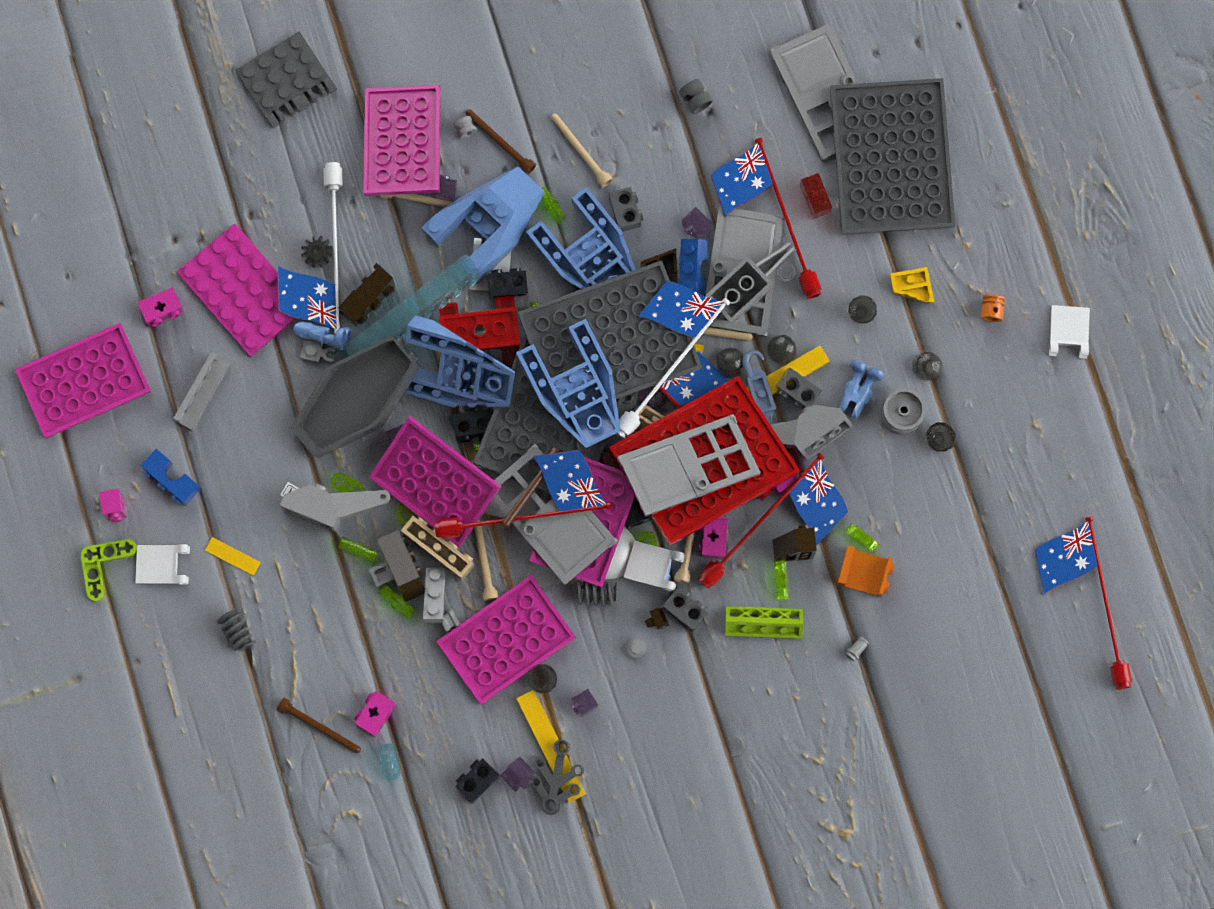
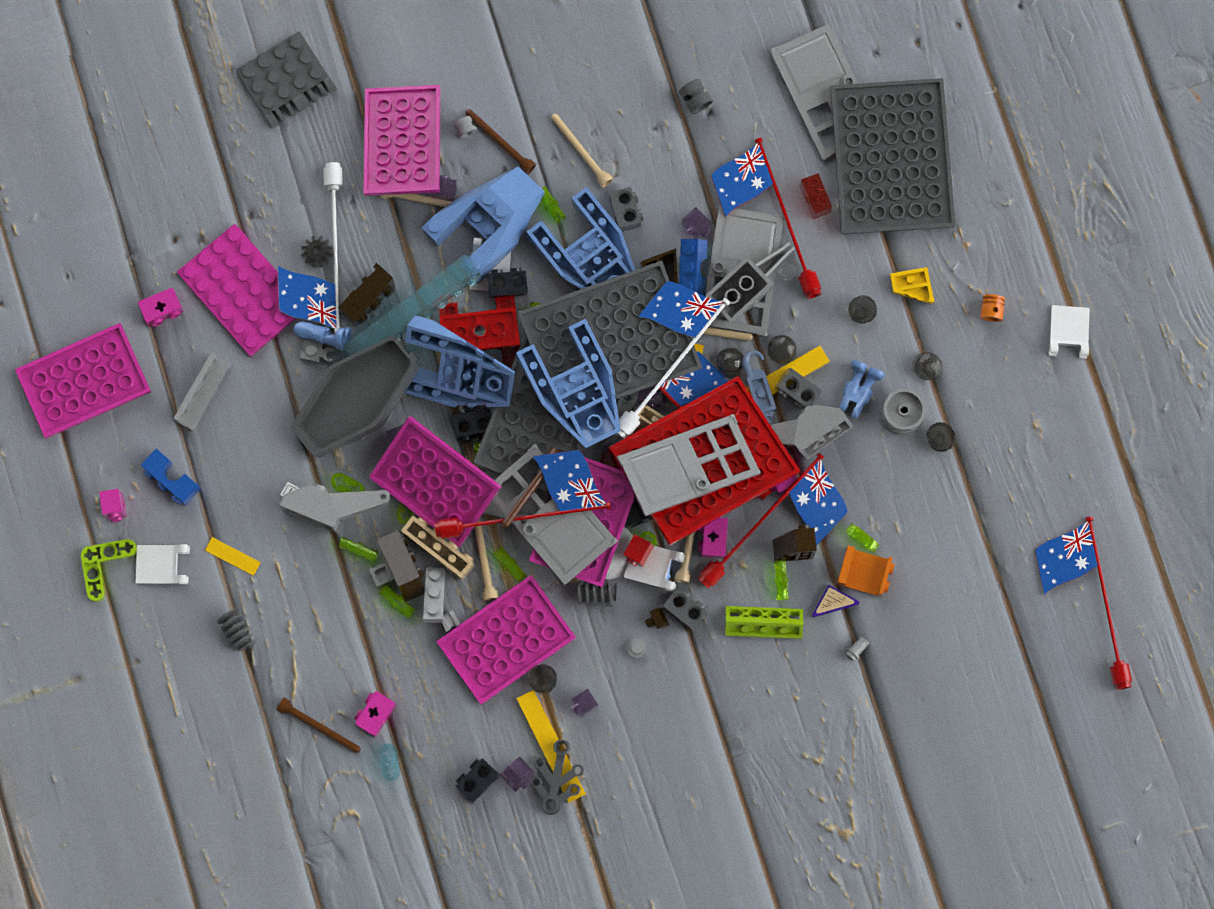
none -> clear neon green pin [493,546,527,583]
none -> red brick [623,534,654,567]
none -> tile [811,585,860,618]

